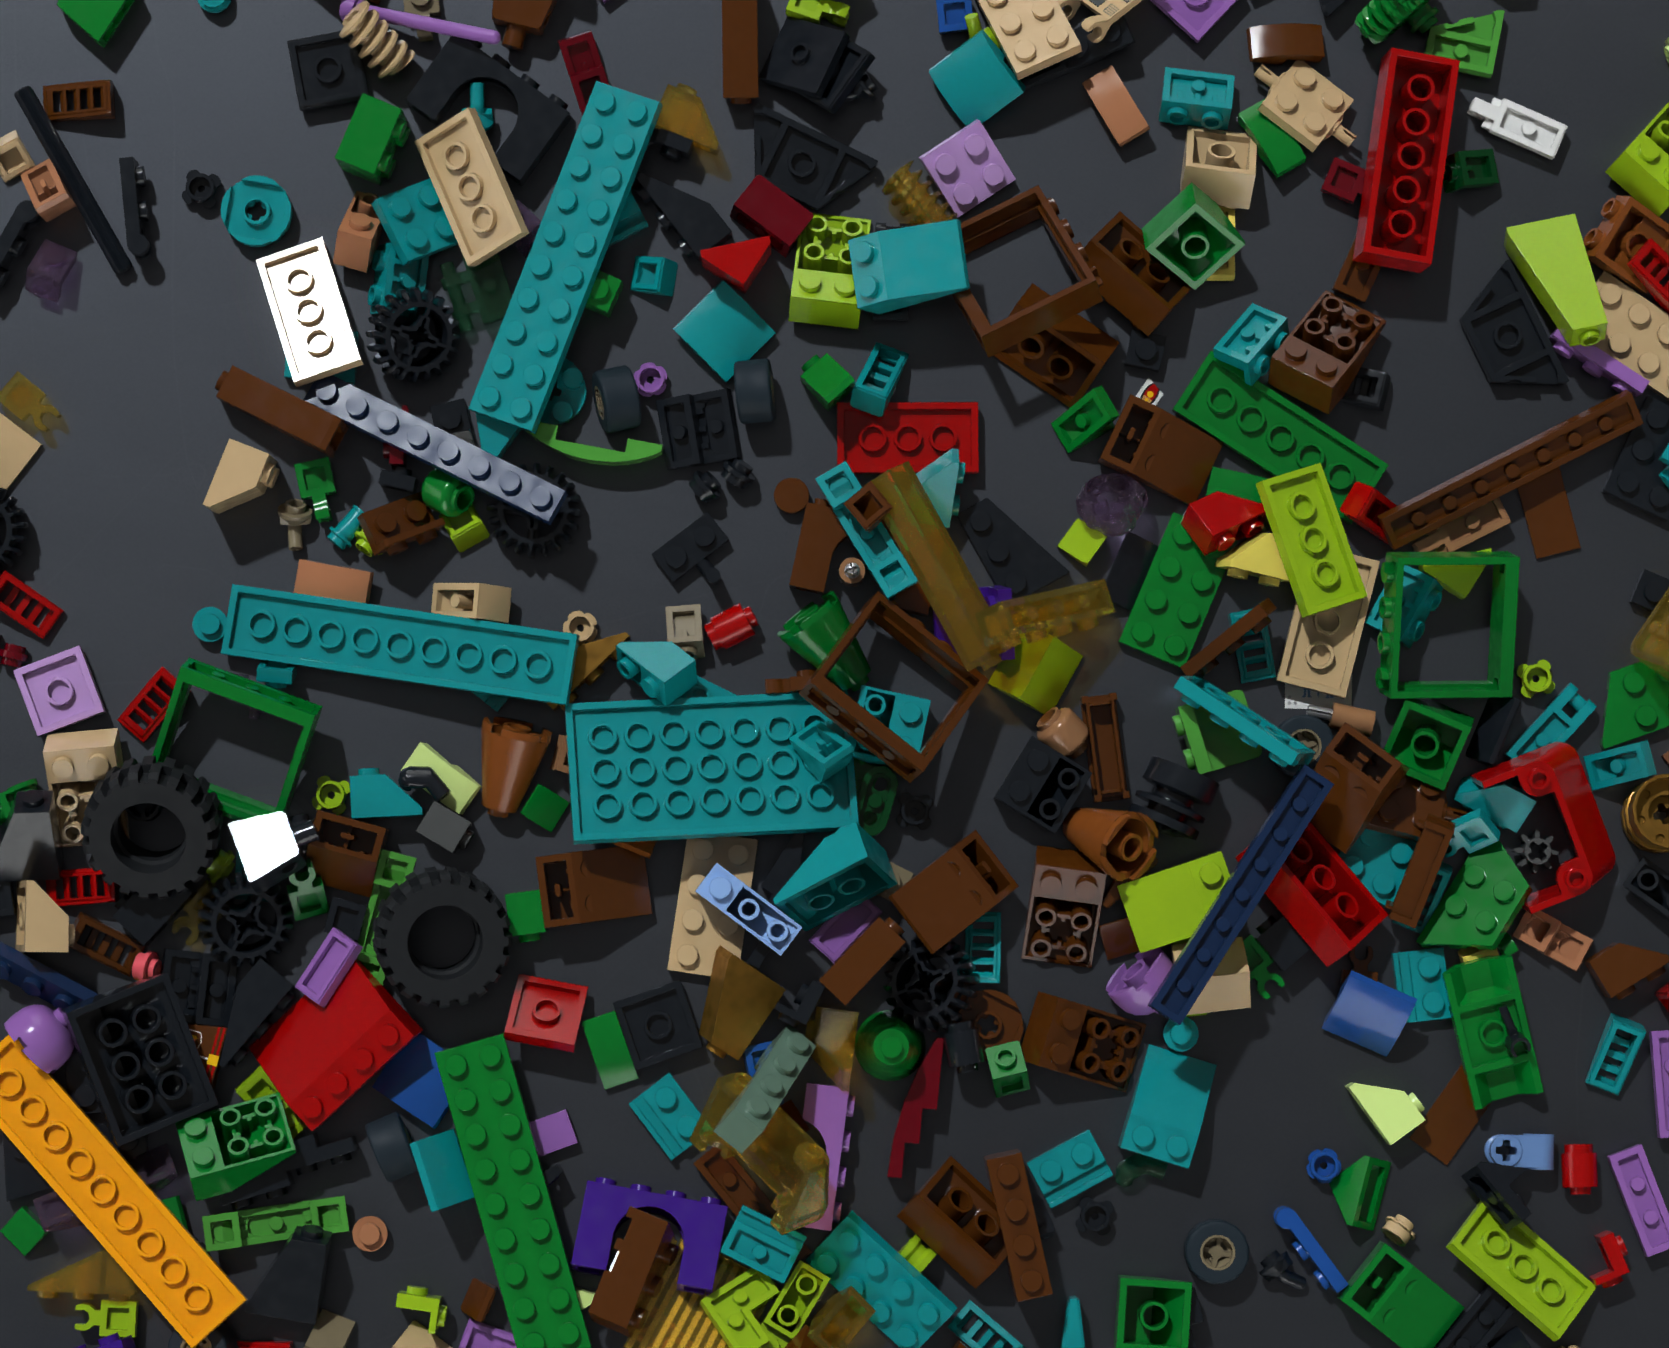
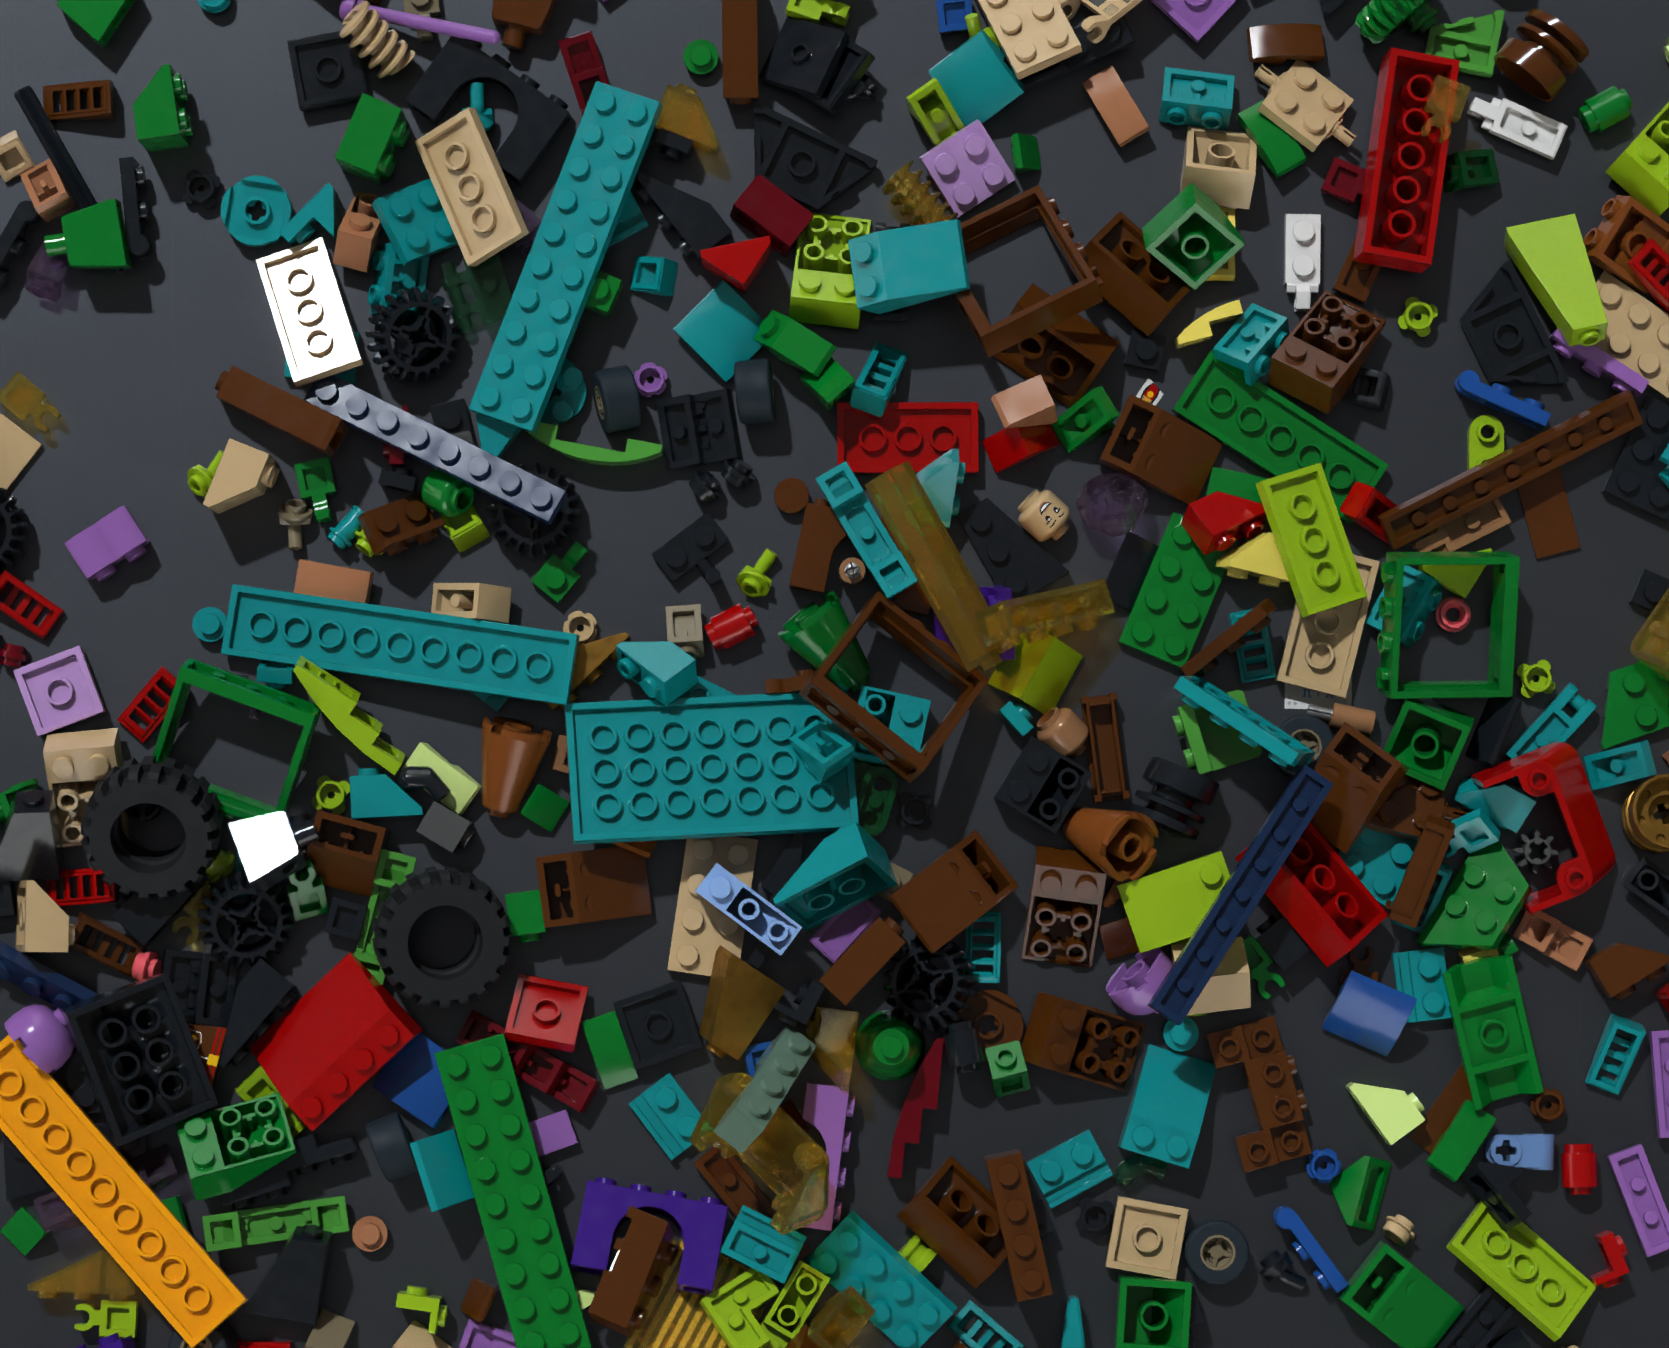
medium lavender tile [295,927,363,1007] -> none
reddish brown slope [843,481,894,533] -> none
lime slope [1057,518,1107,567] -> none
black hand [1498,1005,1531,1057] -> none
none -> green torso [44,198,132,269]
none -> medium lavender brick [64,505,150,582]
none -> green slope [132,64,194,152]
none -> lime plate [187,450,224,497]
none -> teal slope [279,182,338,247]
none -> lime slope [293,656,406,775]
none -> dark red slope [455,1010,601,1114]
none -> green plate [531,541,589,604]
none -> green plate [683,39,719,75]
none -> lime plate [736,548,778,597]
none -> green slope [753,310,837,377]
none -> lime slope [906,78,965,147]
none -> red slope [981,424,1060,473]
none -> nougat slope [991,374,1058,429]
none -> teal plate [998,701,1033,738]
none -> green slope [1010,133,1041,175]
none -> tan head [1017,489,1070,542]
none -> tan plate [1105,1195,1189,1280]
none -> light yellow slope [1174,300,1243,349]
none -> reddish brown bracket [1205,1015,1312,1173]
none -> white hinge [1284,214,1321,312]
none -> lime plate [1397,297,1438,337]
none -> clear yellow plate [1421,75,1471,143]
none -> green slope [1425,1099,1496,1183]
none -> coral plate [1435,597,1471,632]
none -> blue plate [1454,370,1551,430]
none -> lime plate [1467,415,1504,470]
none -> reddish brown wheel [1494,9,1589,102]
none -> reddish brown plate [1530,1088,1565,1123]
none -> green brick [1577,85,1633,133]

